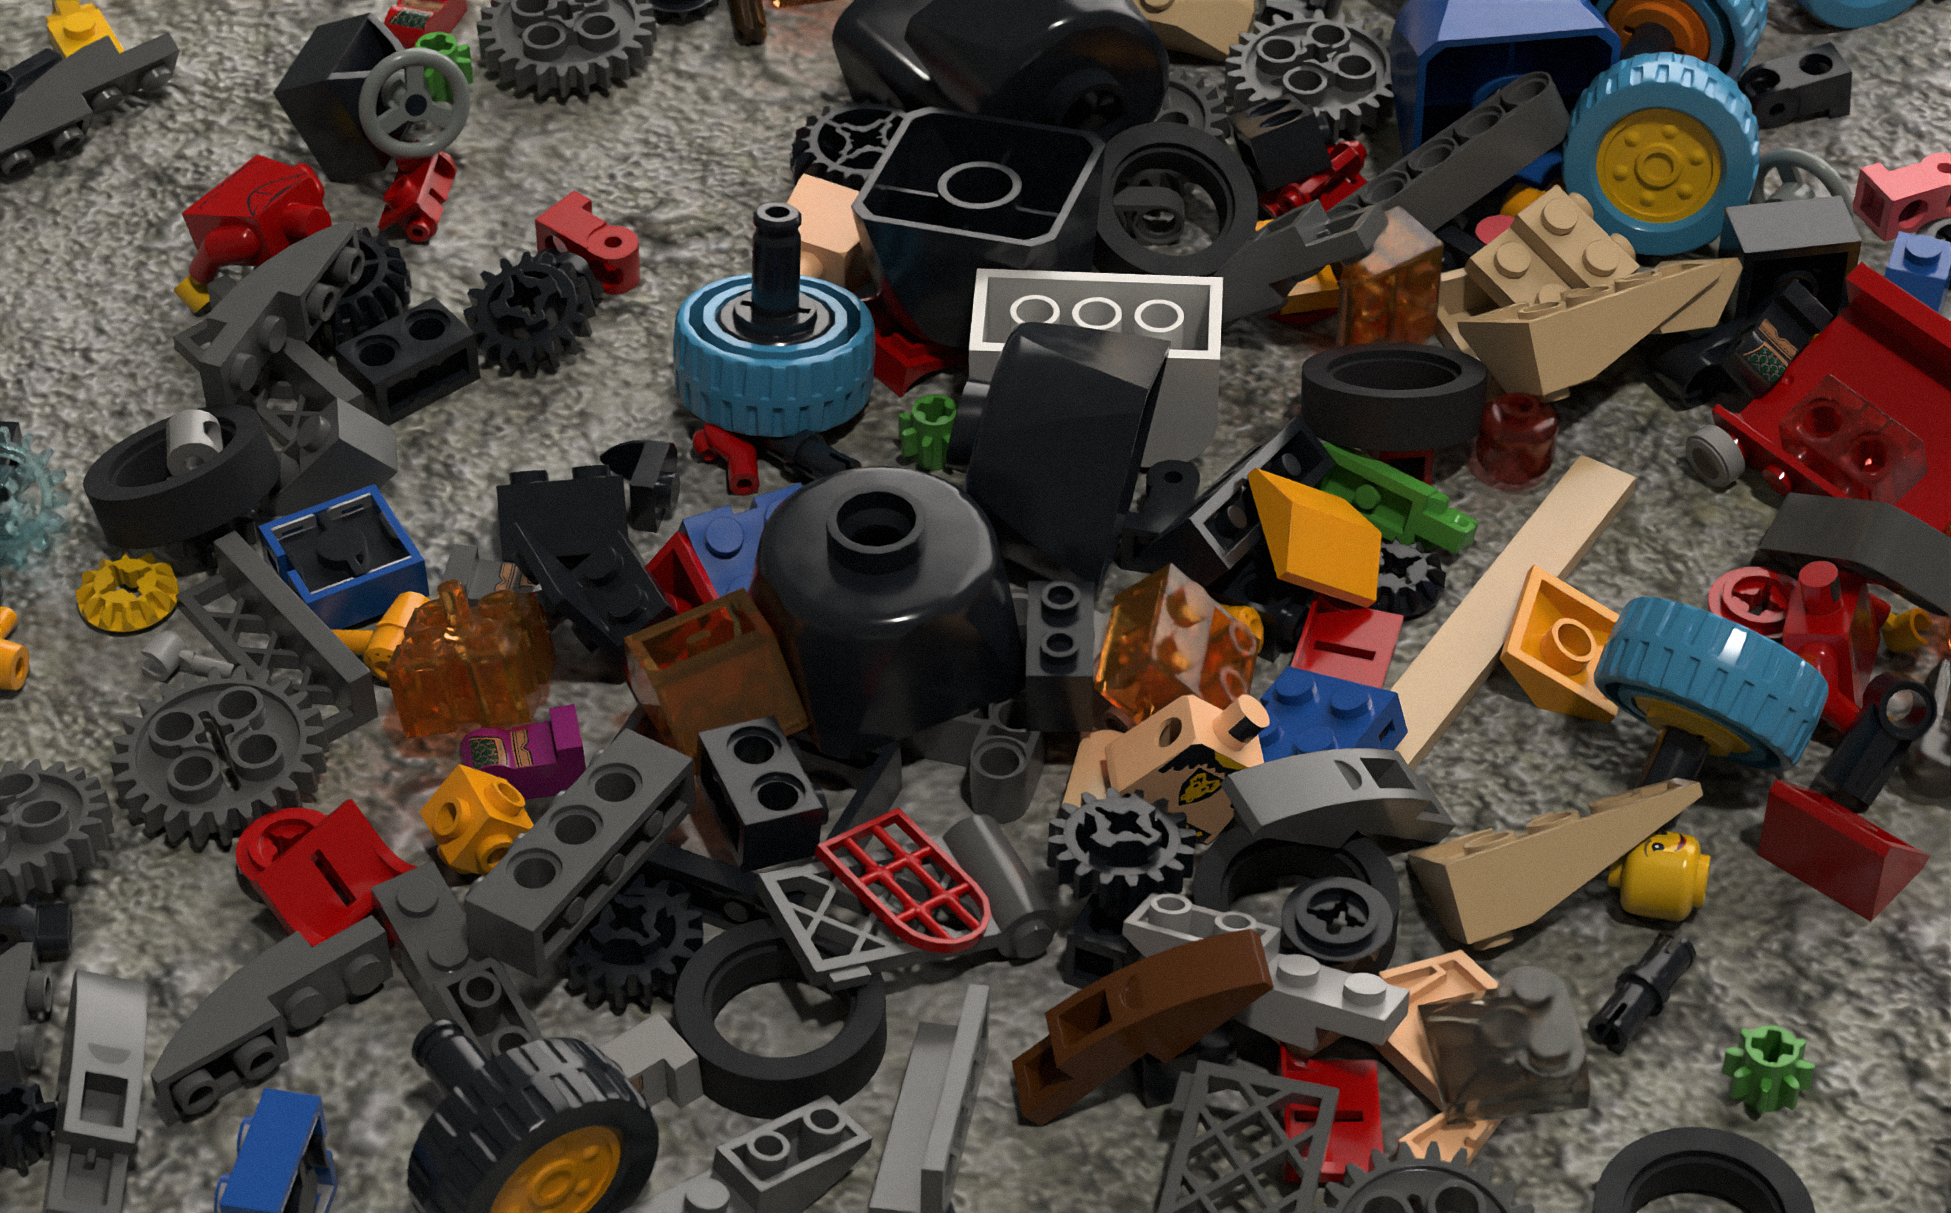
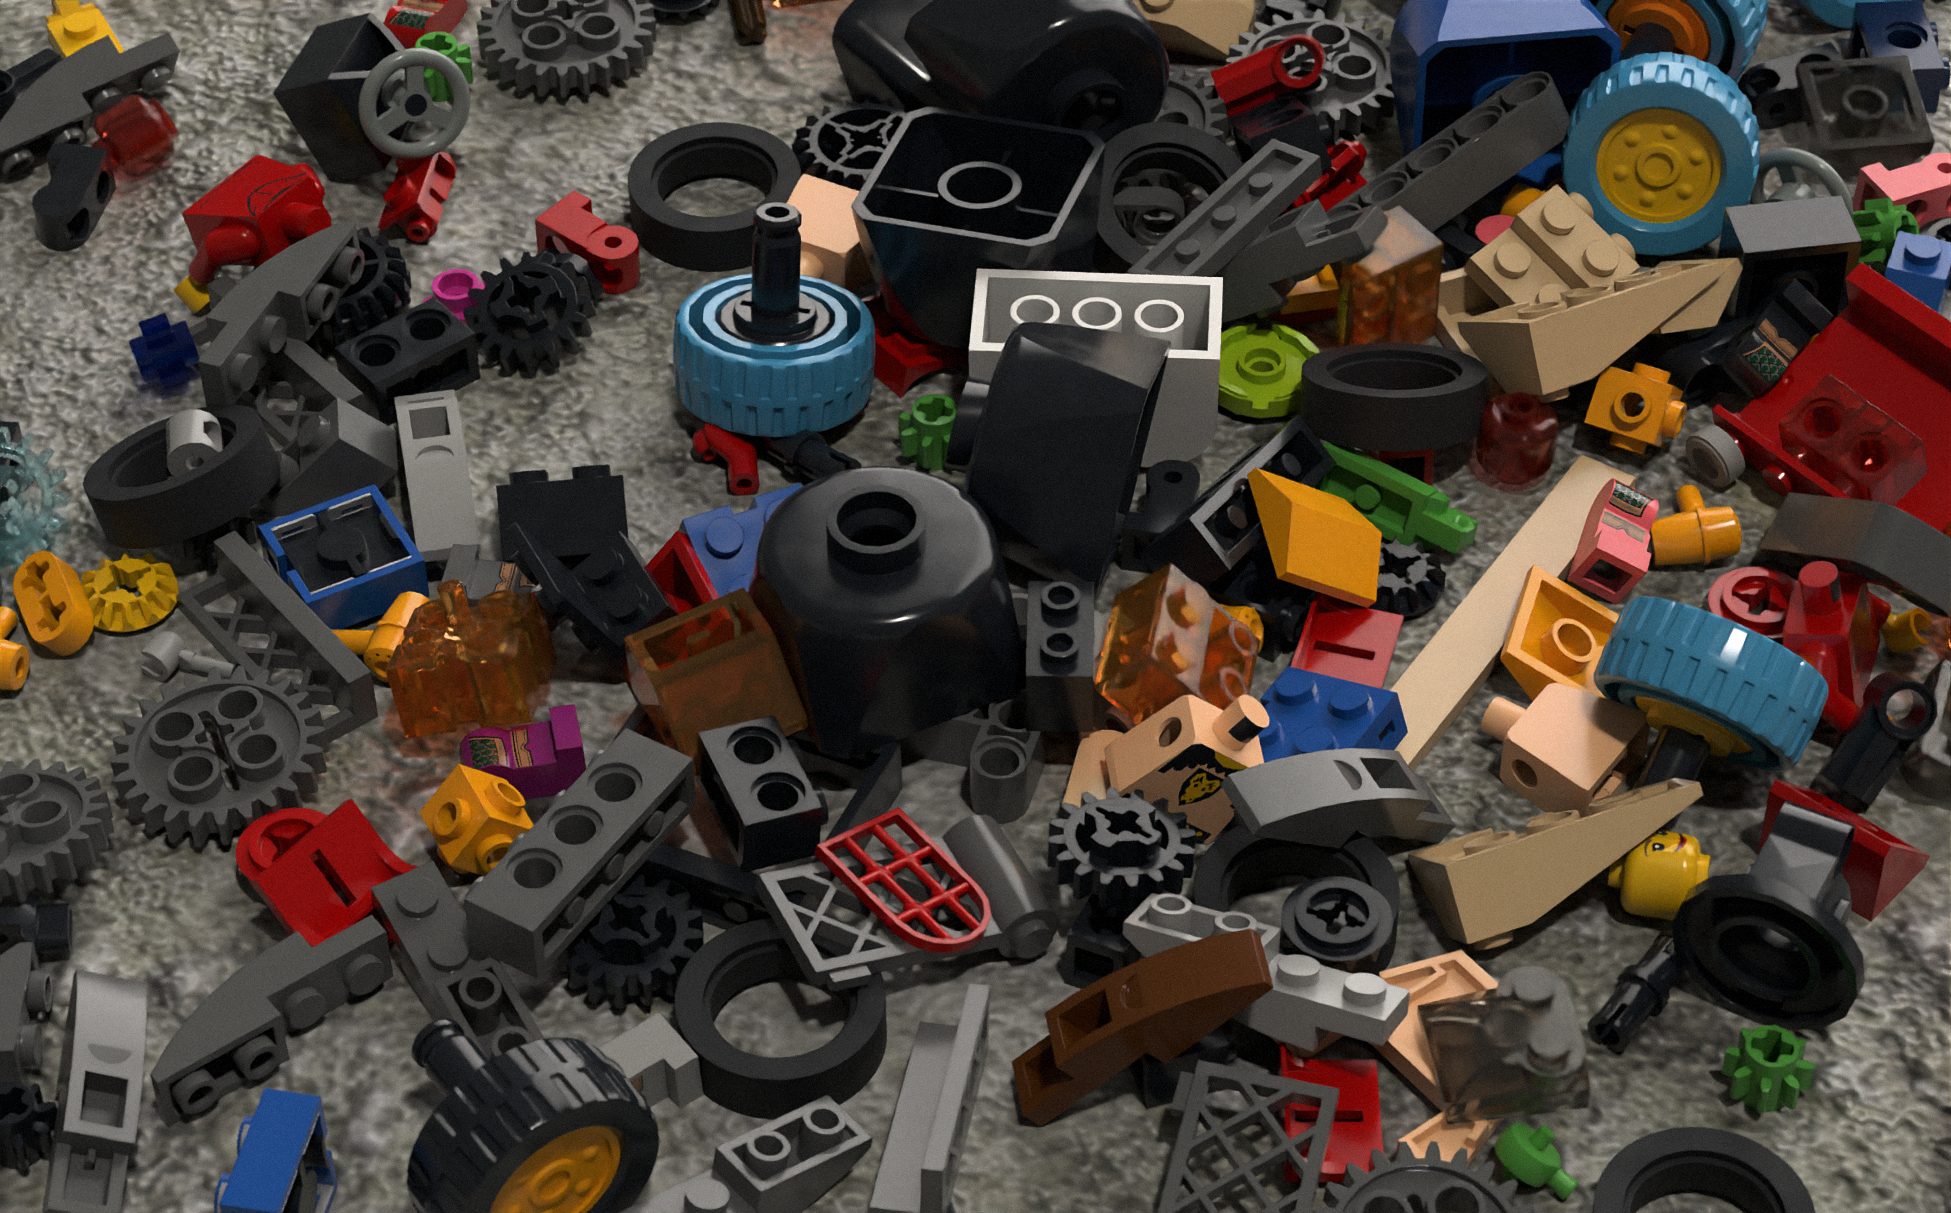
black plate [600,439,680,533] -> none
none -> light orange beam [12,550,94,656]
none -> black leg [32,142,116,251]
none -> clear red head [90,94,179,179]
none -> clear blue gear [128,313,200,390]
none -> light grey slope [394,389,481,563]
none -> dark pink plate [423,269,485,324]
none -> black tyre [628,122,801,272]
none -> dark grey fence [1127,139,1322,277]
none -> red piece [1211,34,1326,116]
none -> lime plate [1218,323,1320,418]
none -> light nougat torso [1481,683,1650,817]
none -> bright green piece [1494,1122,1578,1200]
none -> coral leg [1567,478,1659,605]
none -> light orange brick [1584,362,1687,455]
none -> light orange piece [1649,485,1742,566]
none -> black piece [1671,800,1865,1030]
none -> clear smoke slope [1795,55,1935,178]
none -> dark blue brick [1848,0,1950,115]
none -> bright green gear [1853,197,1919,272]

